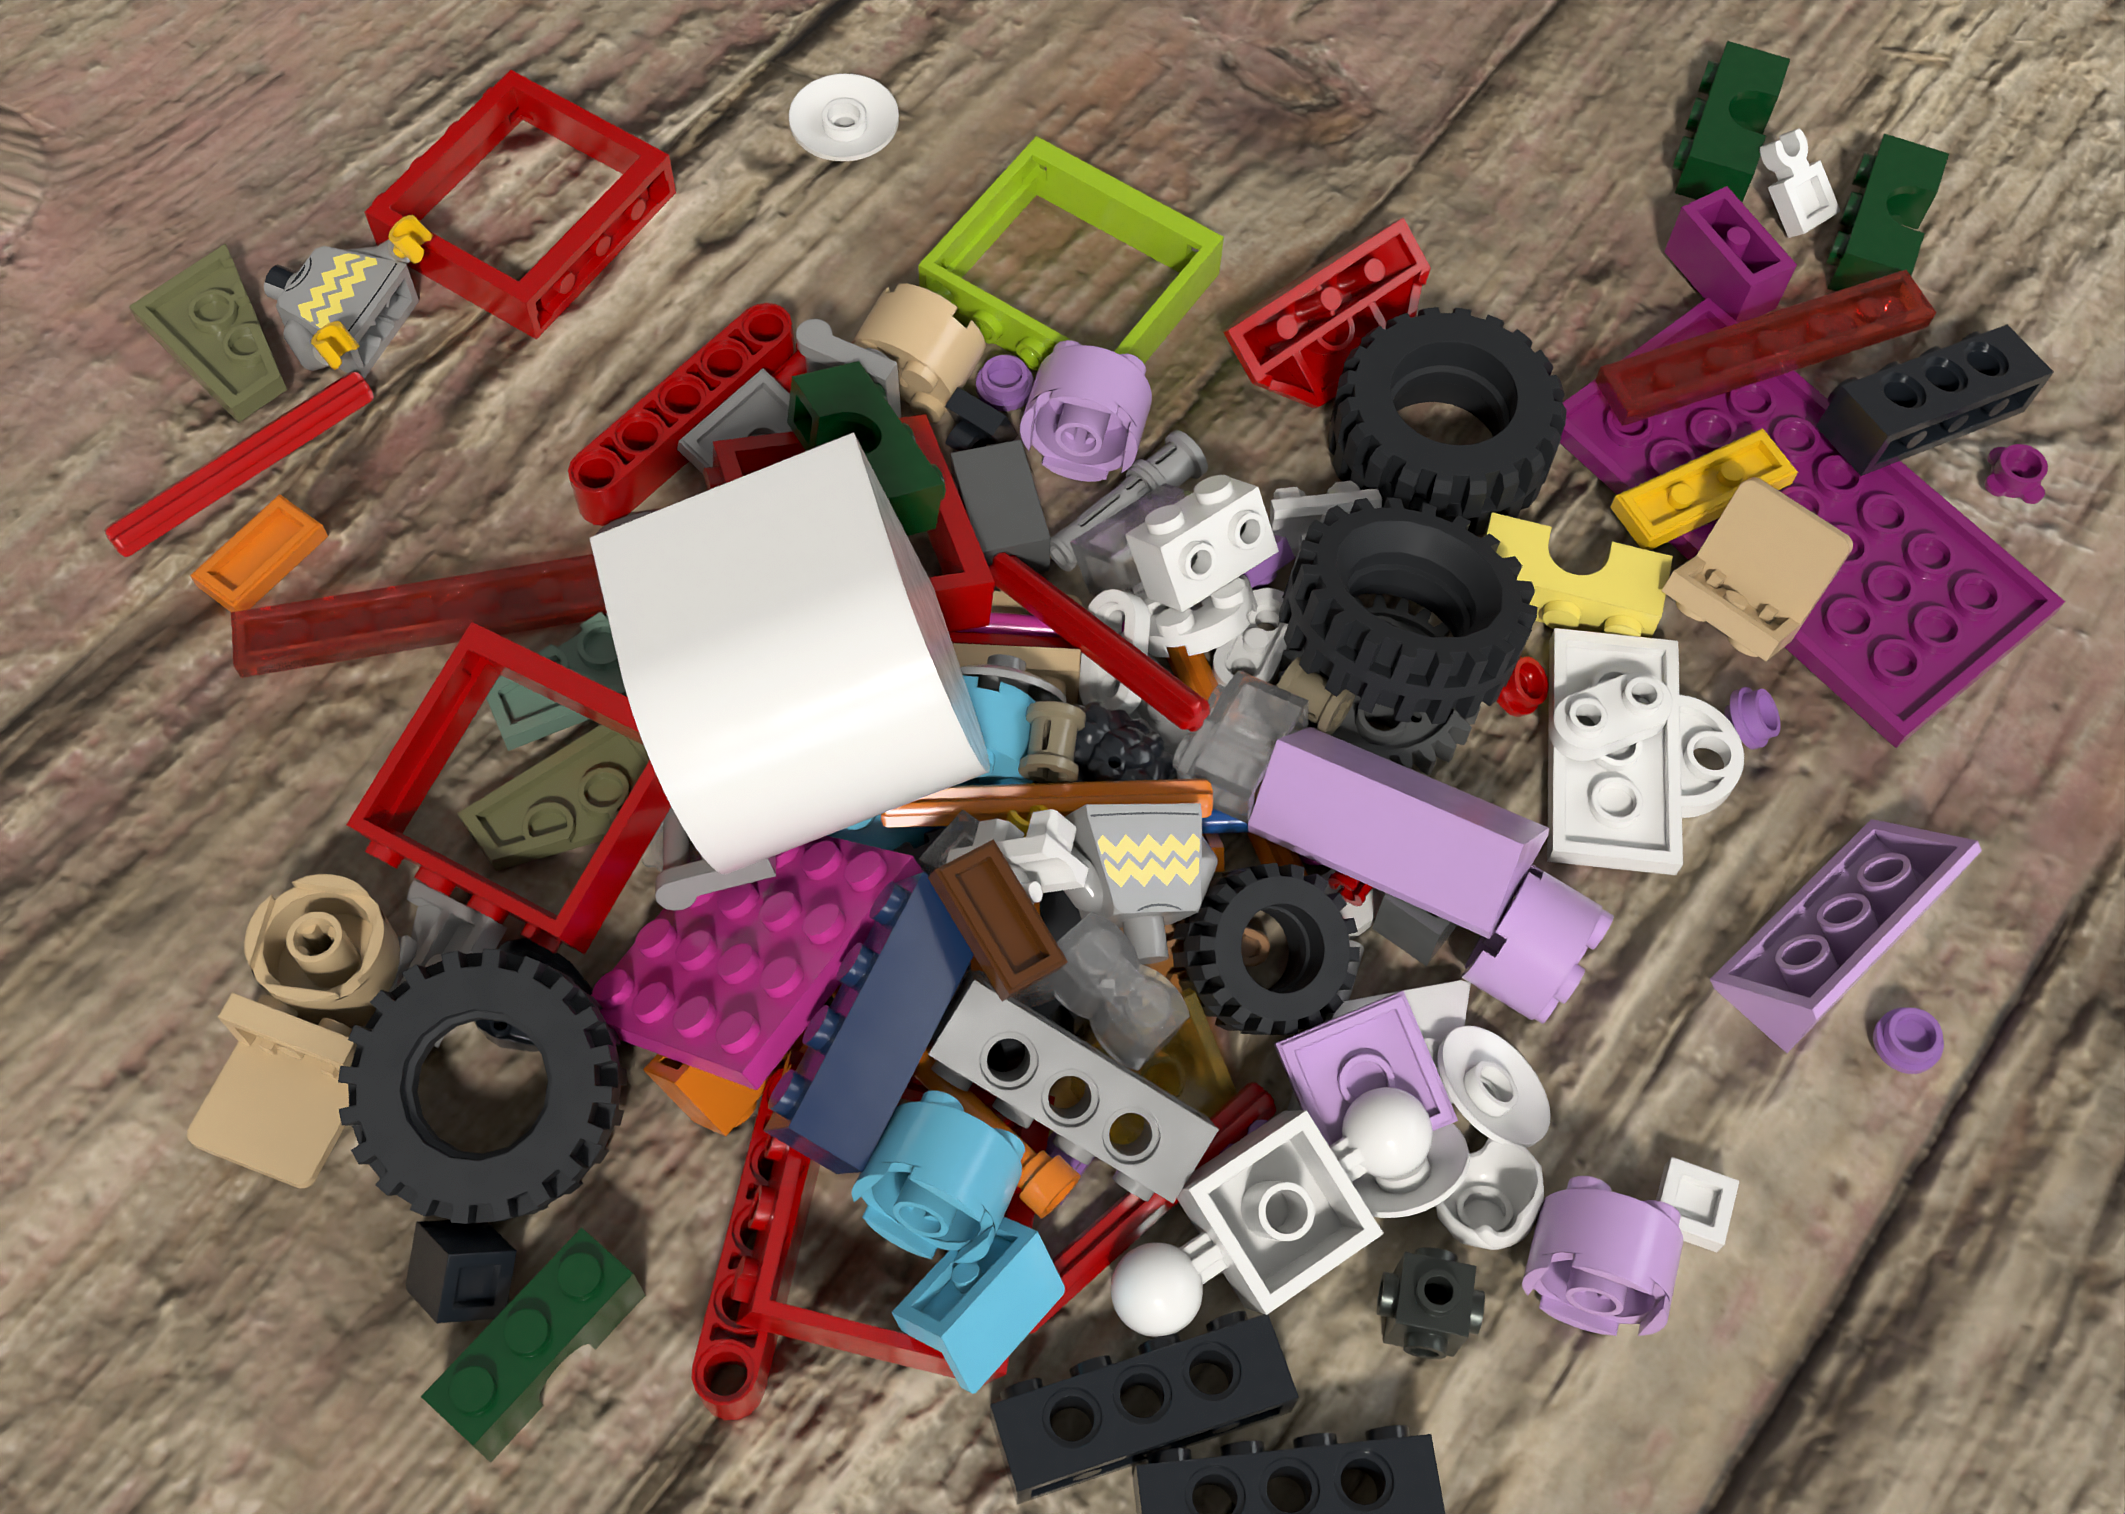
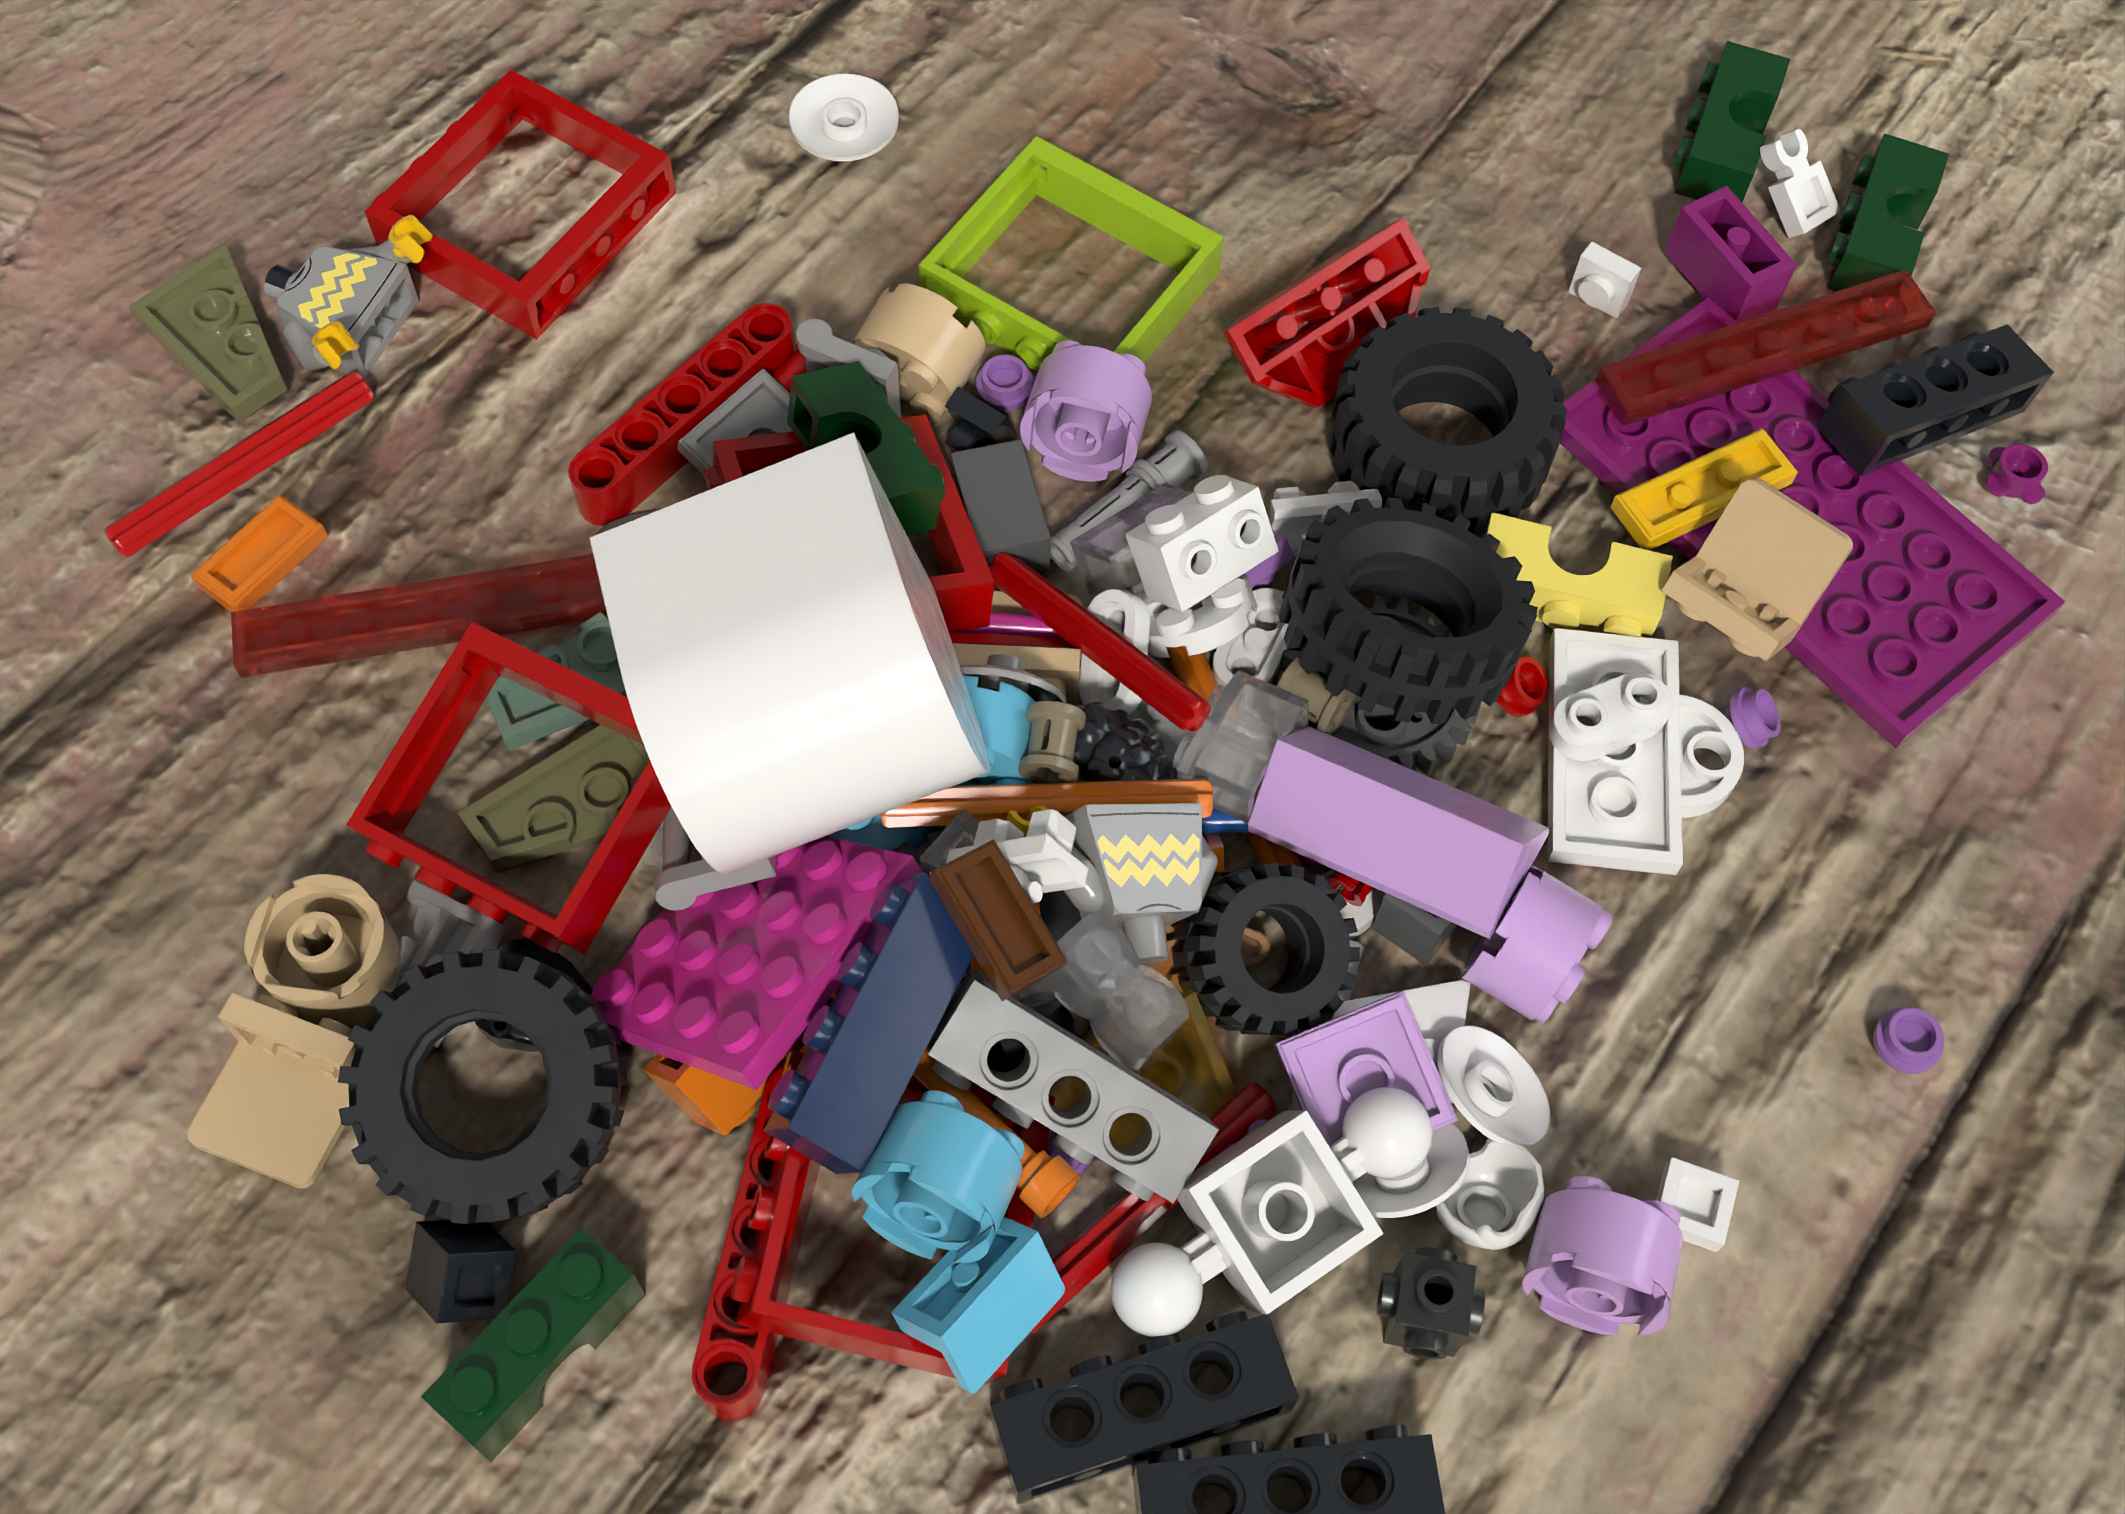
lavender slope [1710,819,1982,1053] -> none
none -> white plate [1568,242,1641,318]

